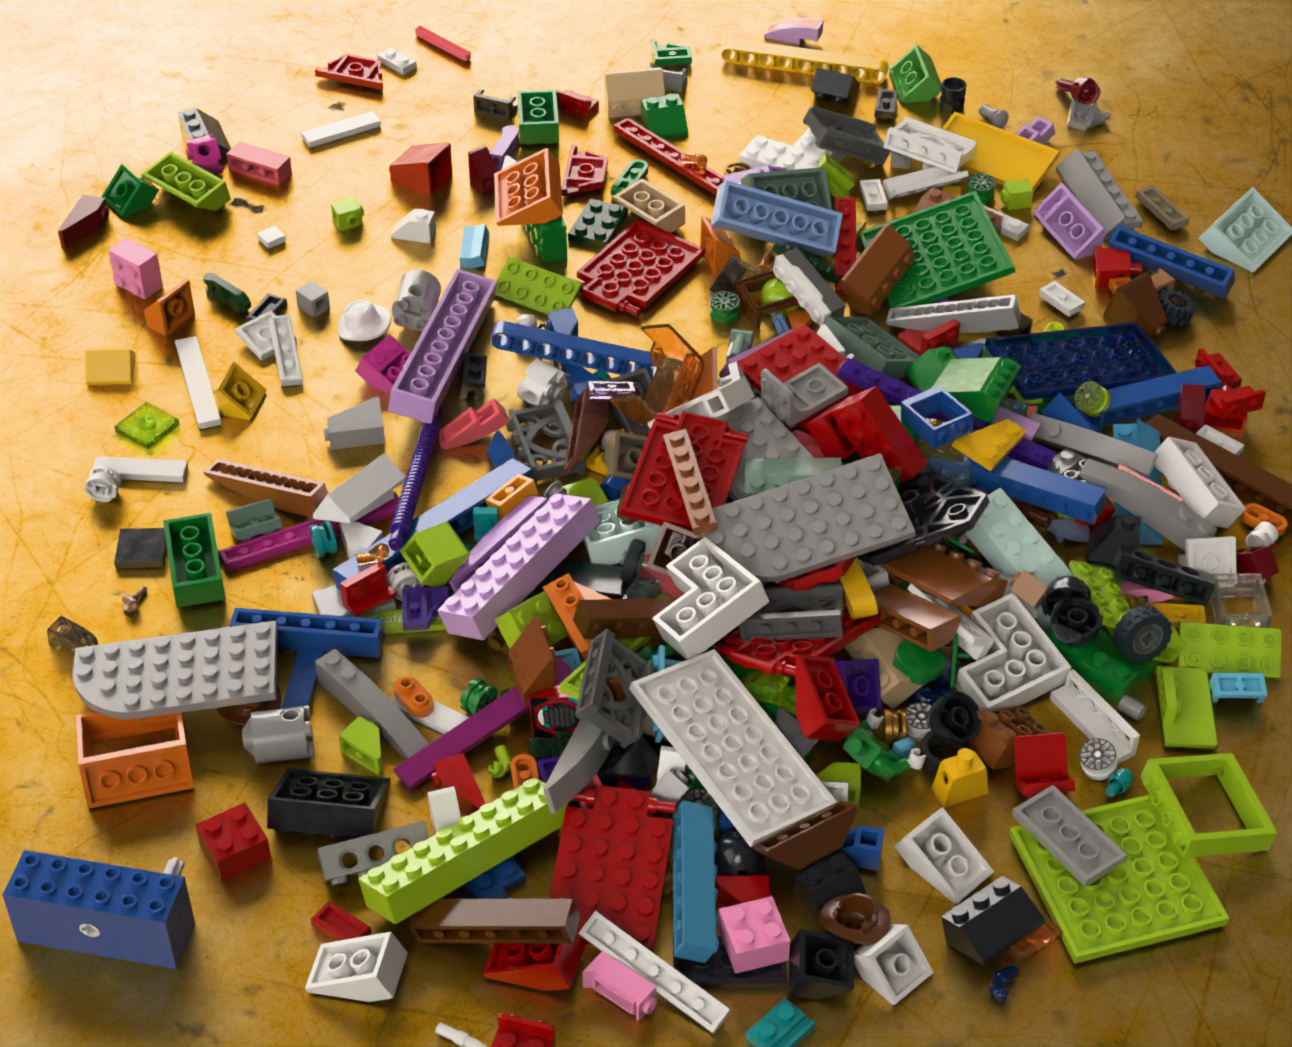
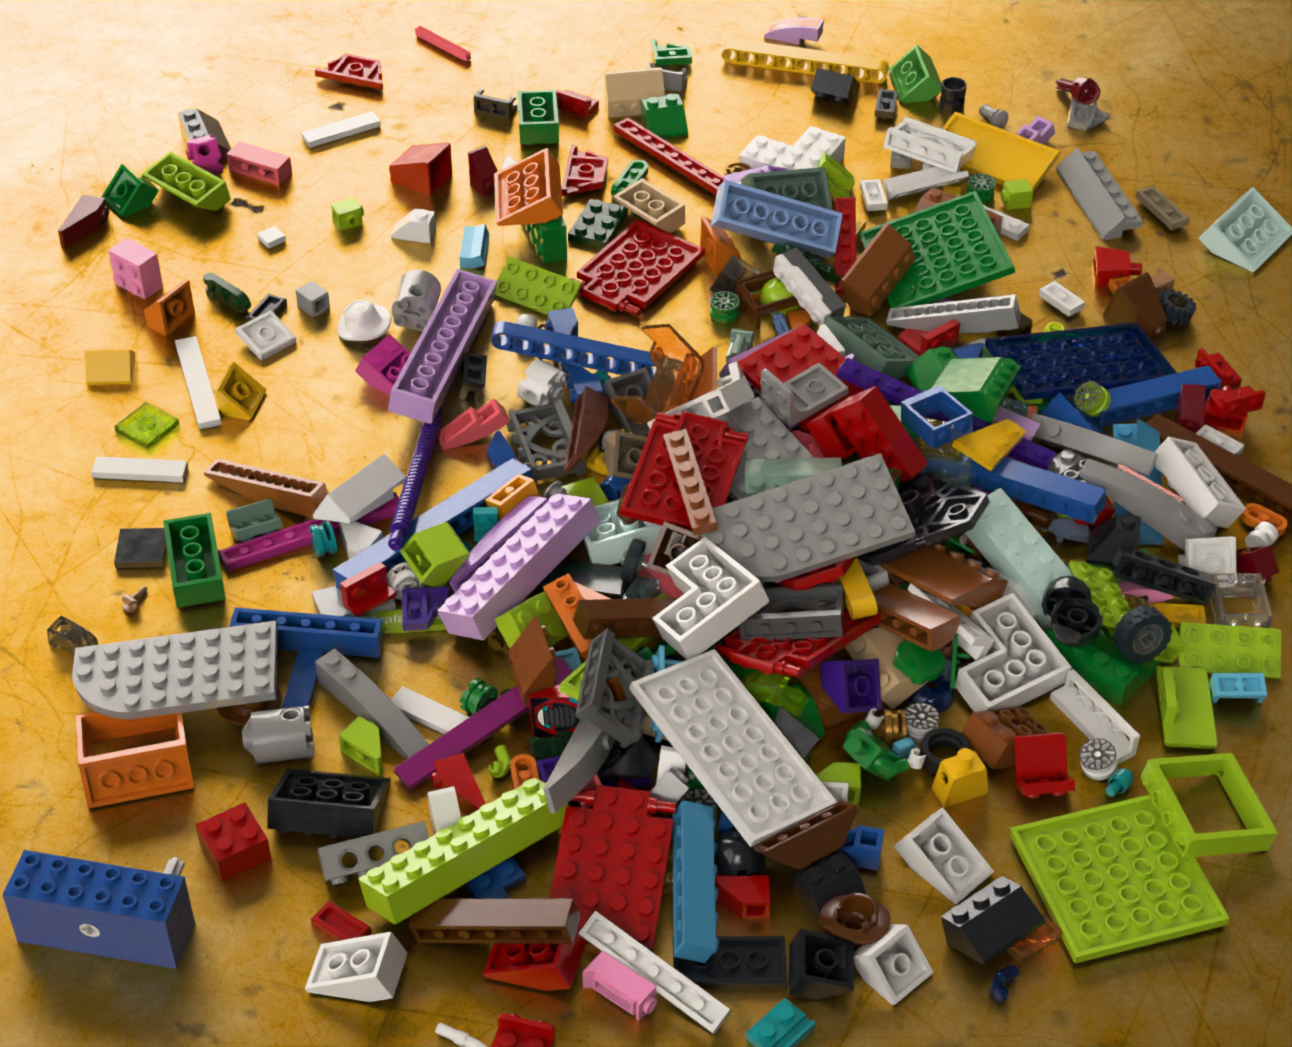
white wheel [84,466,121,502] -> none
white tile [269,315,303,386] -> none
light grey slope [323,397,385,450] -> none
clear orange arm [356,543,389,565] -> none
white plate [377,47,417,75] -> none
orange plate [394,677,434,718] -> none
leg [488,125,520,170] -> none
clear purple plate [587,381,636,401] -> none
clear orange arm [681,153,708,169] -> none
bright pink brick [718,896,790,974] -> none
clear orange arm [759,253,774,273] -> none
red slope [795,654,861,741] -> none
dark grey fence [803,106,892,166] -> none
black cylinder [928,692,982,745] -> none
medium nougat brick [1010,570,1048,609] -> none
light grey plate [1012,785,1127,887] -> none
lavender slope [1033,182,1105,260] -> none
blue brick [1109,225,1235,299] -> none
light grey hinge [1117,694,1147,721] -> none

